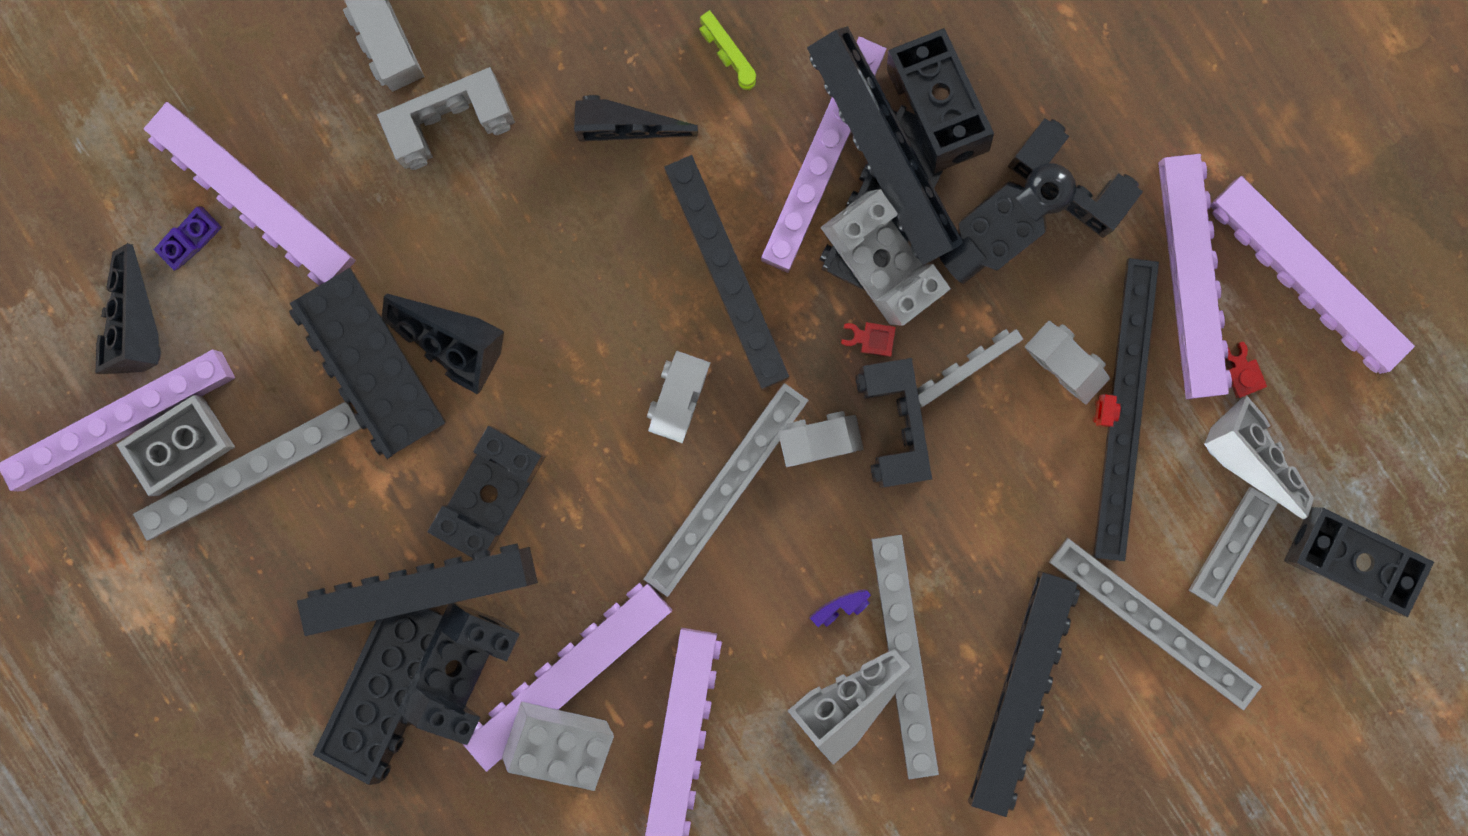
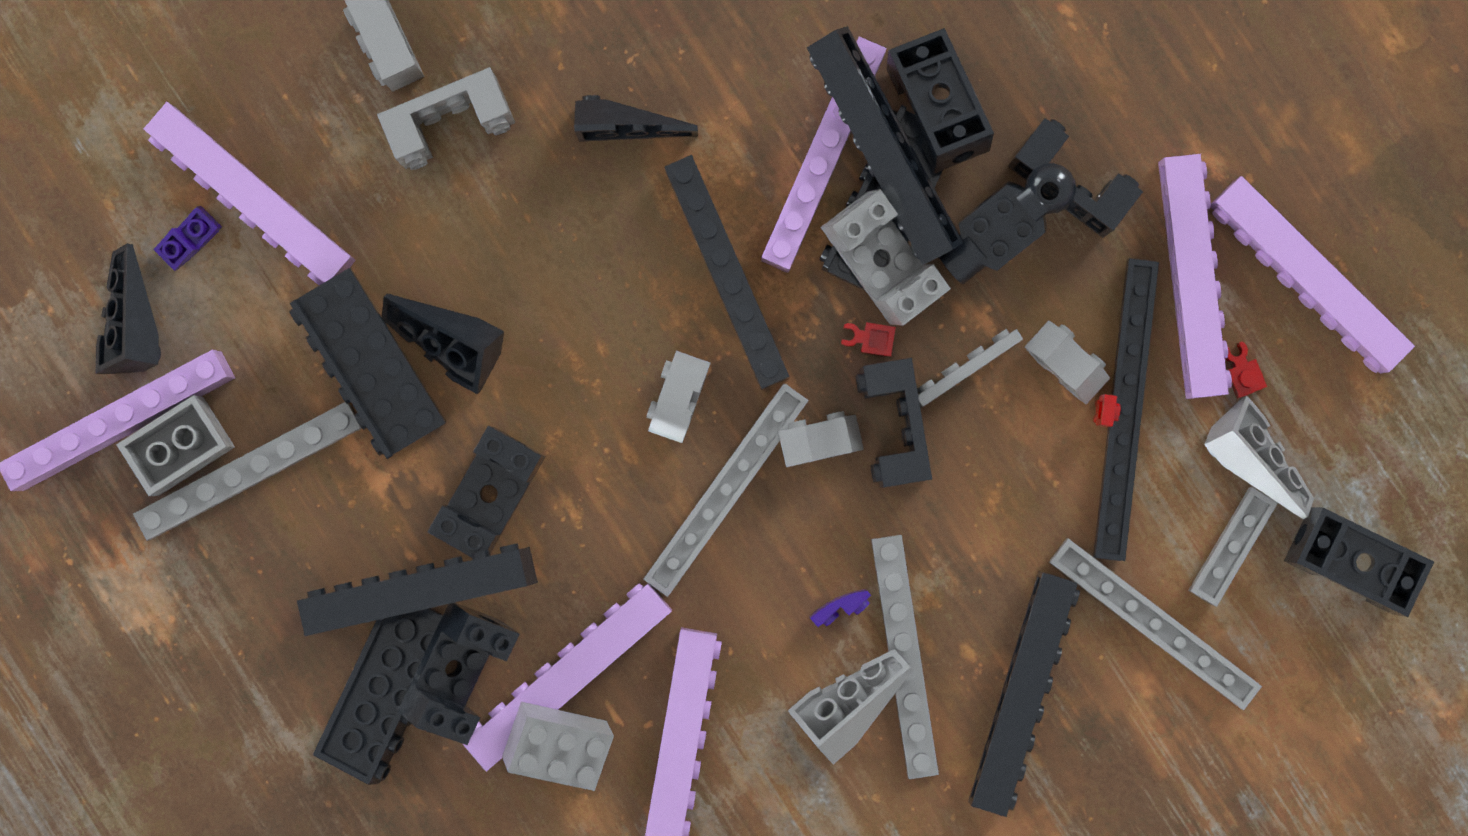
lime plate [699,10,756,90] -> none

